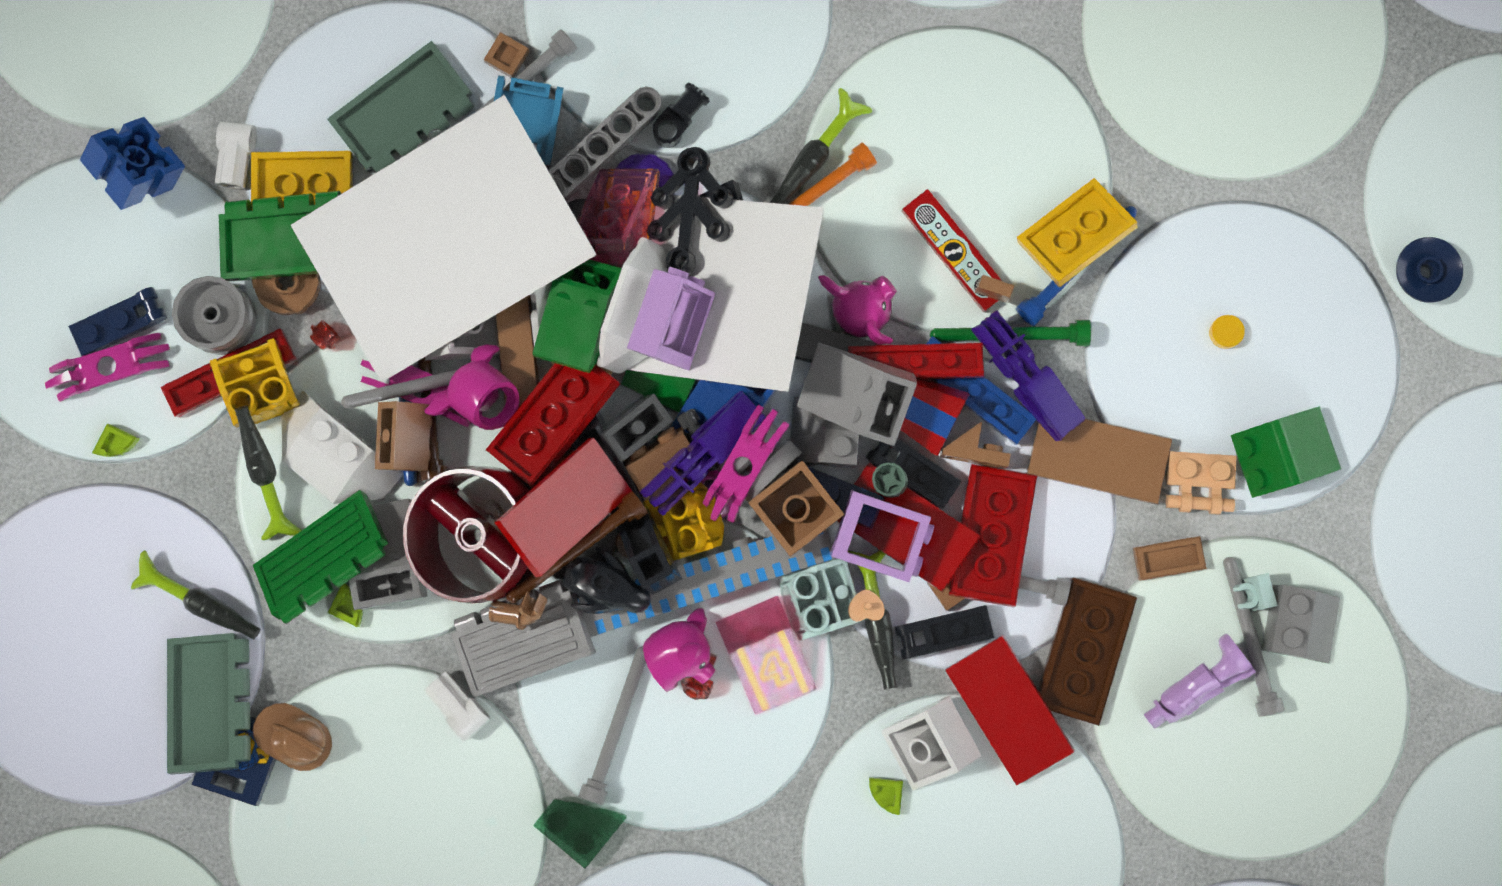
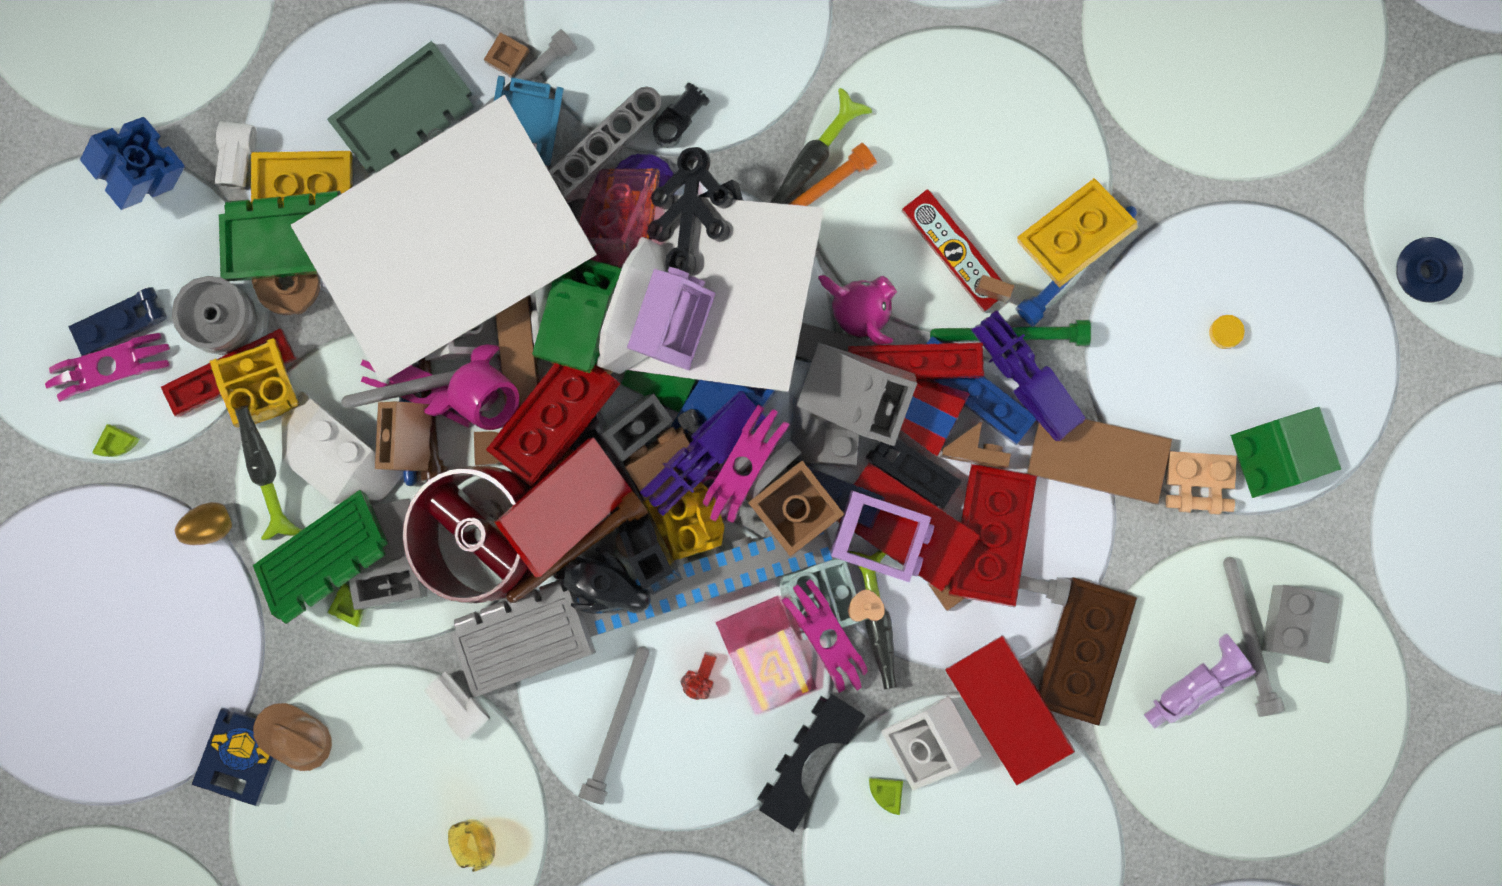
pearl dark grey piece [131,550,261,640] -> none
sand green hinge [167,633,251,775] -> none
clear red plate [310,320,341,350] -> none
medium nougat piece [489,591,547,630] -> none
clear green wing [533,798,627,869] -> none
dark pink piece [643,608,716,693] -> none
sand green wheel [872,462,908,498] -> none
black plate [894,605,995,660] -> none
medium nougat tile [1133,536,1207,581] -> none
light aqua tile [1233,573,1278,611] -> none
none -> pearl gold animal [174,502,232,545]
none -> clear yellow hair [448,819,496,872]
none -> medium nougat tile [474,431,501,466]
none -> black arch [757,693,866,832]
none -> dark pink piece [781,579,868,693]

